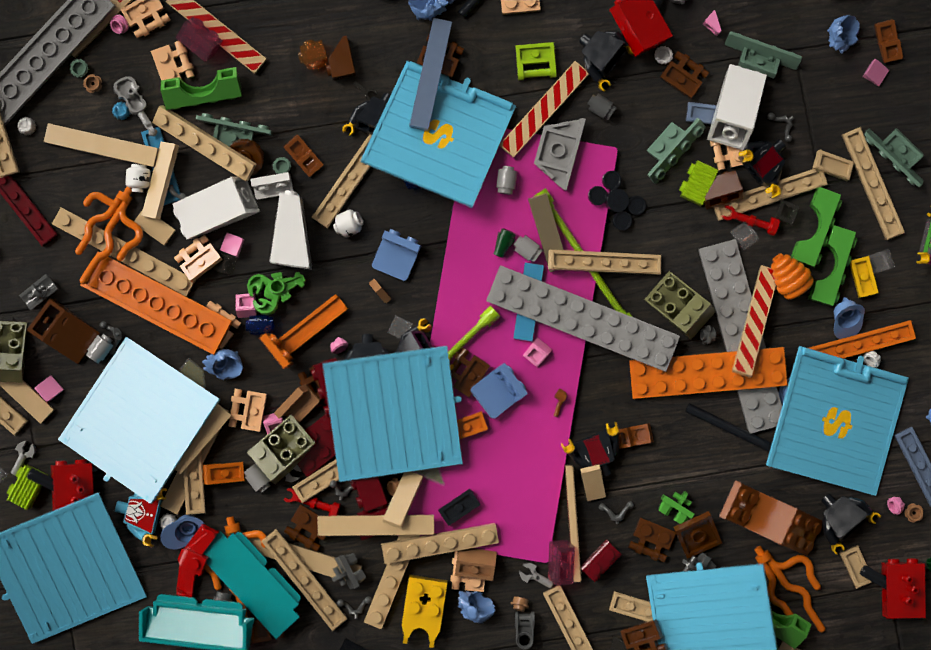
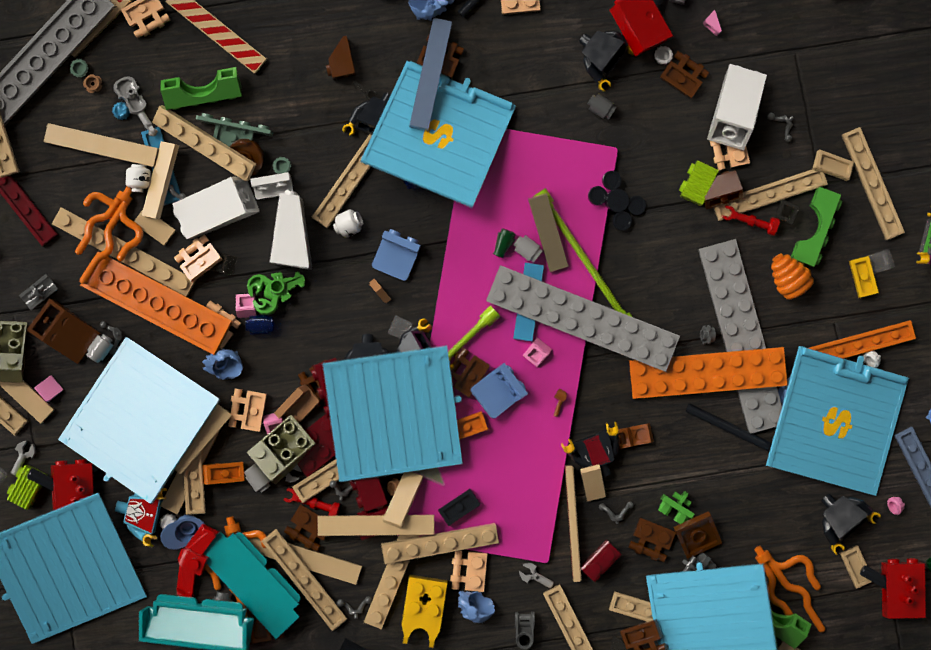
white piece [17,117,36,136] -> none
bright pink plate [110,15,129,34] -> none
light nougat plate [151,40,194,80] -> none
clear pink brick [176,17,223,62] -> none
clear tile [178,358,206,389] -> none
bright pink slope [220,233,245,257] -> none
orange bracket [260,294,348,369] -> none
dark orange slope [283,134,323,177] -> none
clear orange brick [298,40,328,70] -> none
bright pink piece [330,337,348,354] -> none
dark grey hips [331,553,366,589] -> none
medium nougat panel [455,548,497,581] -> none
light grey brick [496,166,517,195] -> none
tile [499,61,589,158] -> none
medium nougat plate [510,597,529,611] -> none
lime plate [515,42,556,80] -> none
light grey wing [534,118,586,191] -> none
tan tile [548,250,661,275] -> none
clear pink brick [548,540,575,585] -> none
olive slope [644,271,716,340] -> none
sand green bracket [647,118,706,184] -> none
sand blue tile [686,102,717,125] -> none
dark orange bracket [720,481,822,556] -> none
sand green bracket [725,32,802,79] -> none
clear slope [730,222,759,250] -> none
tile [732,265,776,377] -> none
torso [738,139,786,198] -> none
bright green arch [808,225,857,306] -> none
medium blue hair [827,15,859,54] -> none
medium blue piece [834,297,865,339] -> none
bright pink slope [862,59,889,87] -> none
sand green bracket [864,128,924,187] -> none
dark orange slope [874,19,903,63] -> none
medium nougat plate [904,503,923,522] -> none

